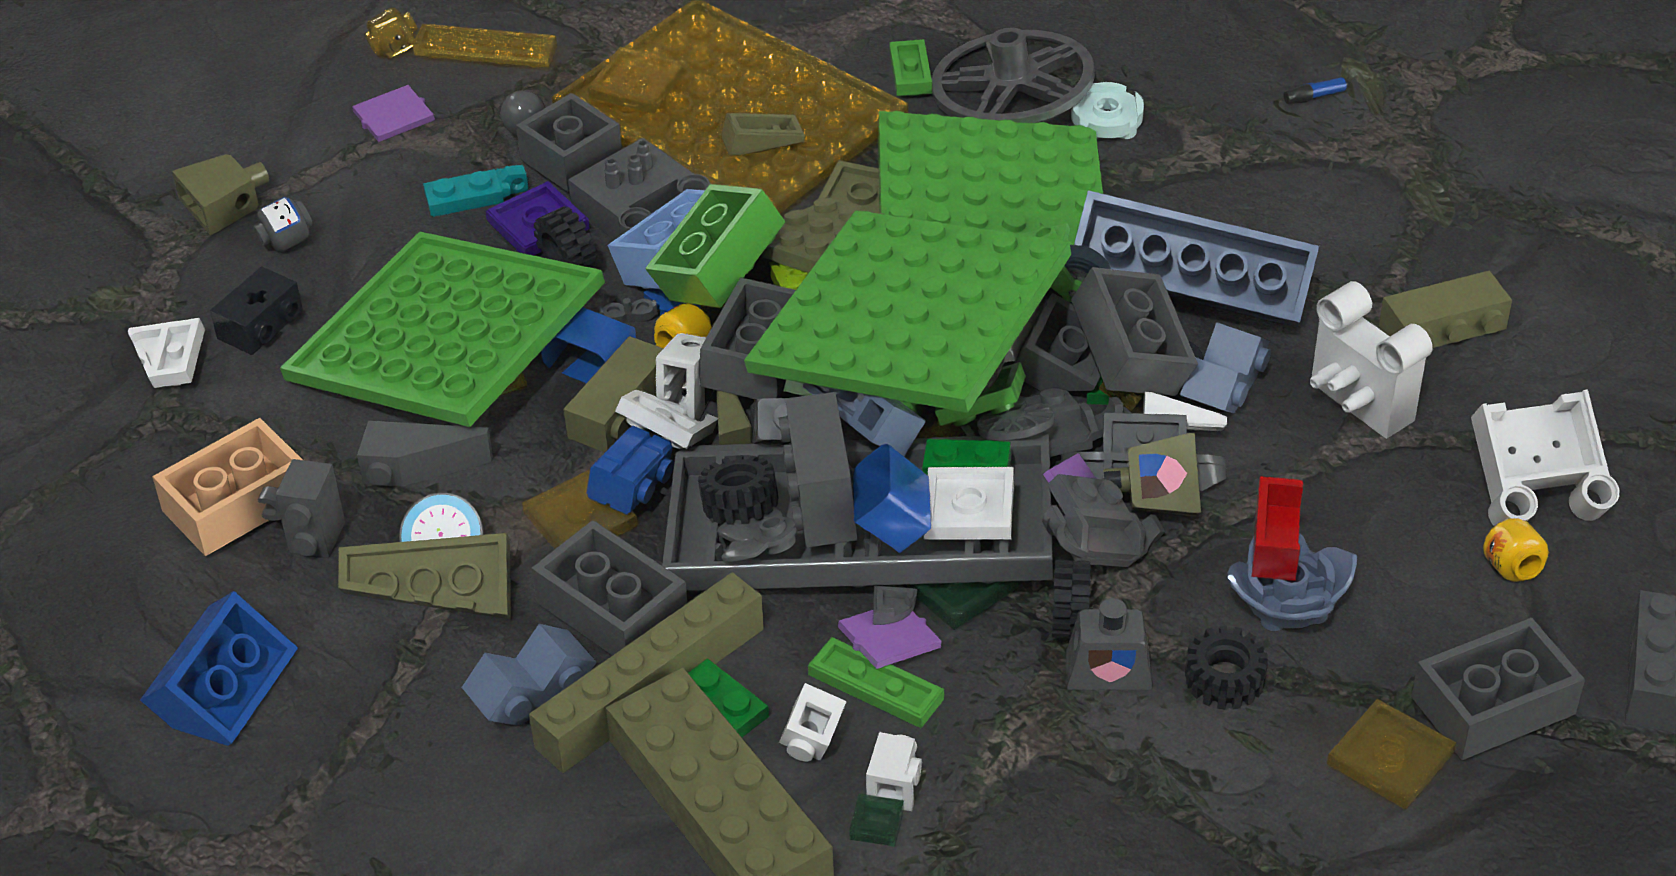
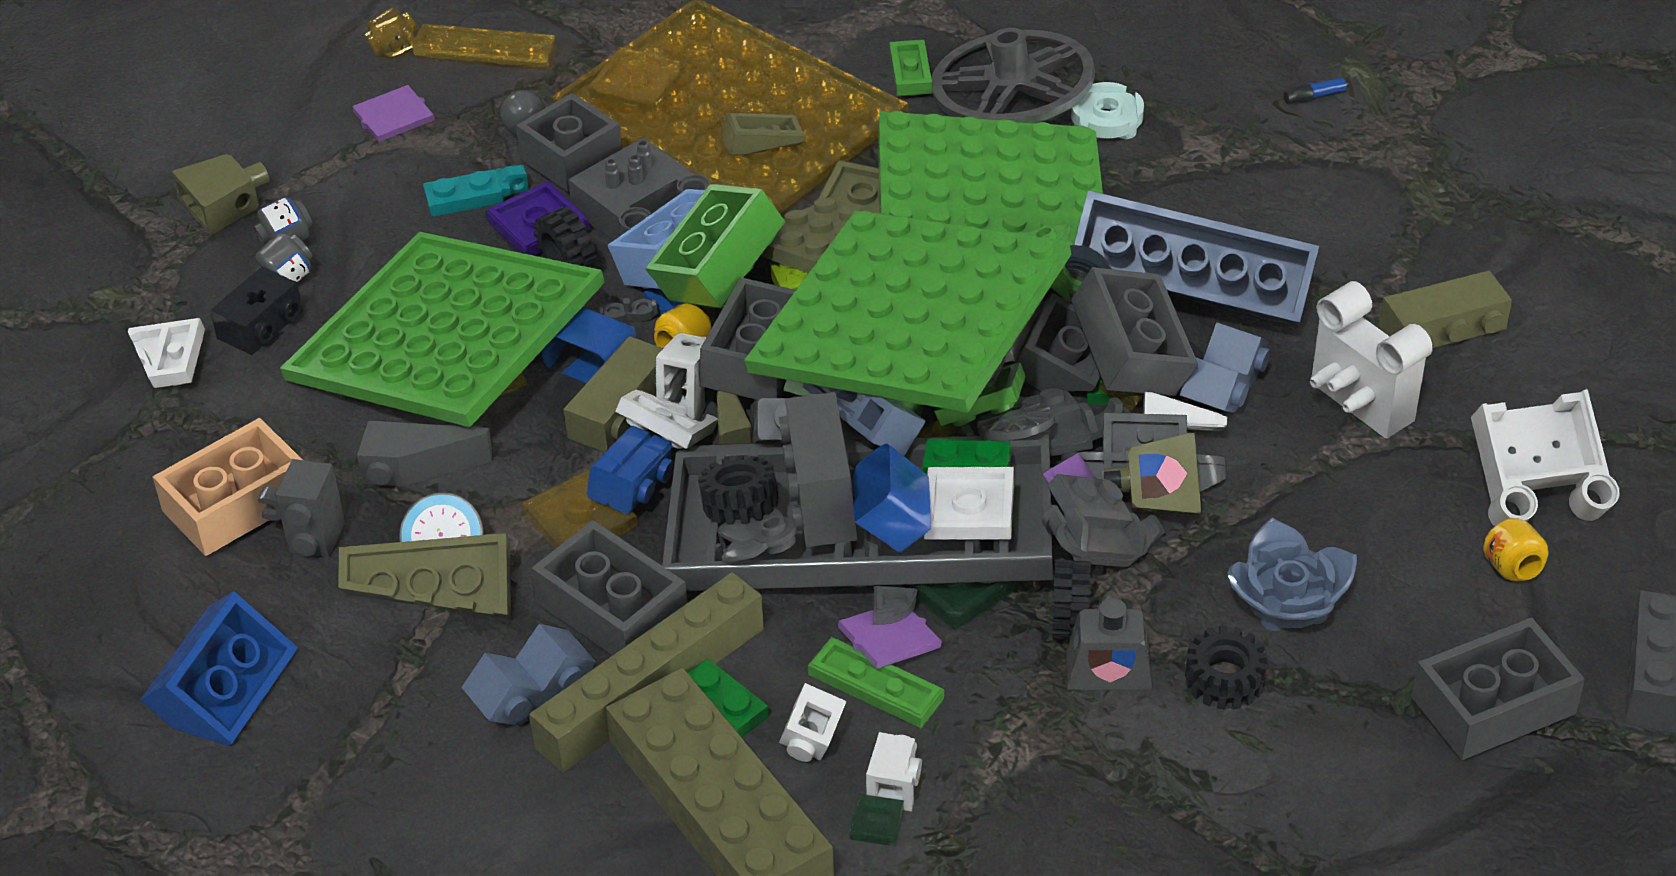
red panel [1251,476,1303,581] -> none
clear yellow plate [1327,699,1456,810] -> none
none -> dark grey head [255,234,313,283]

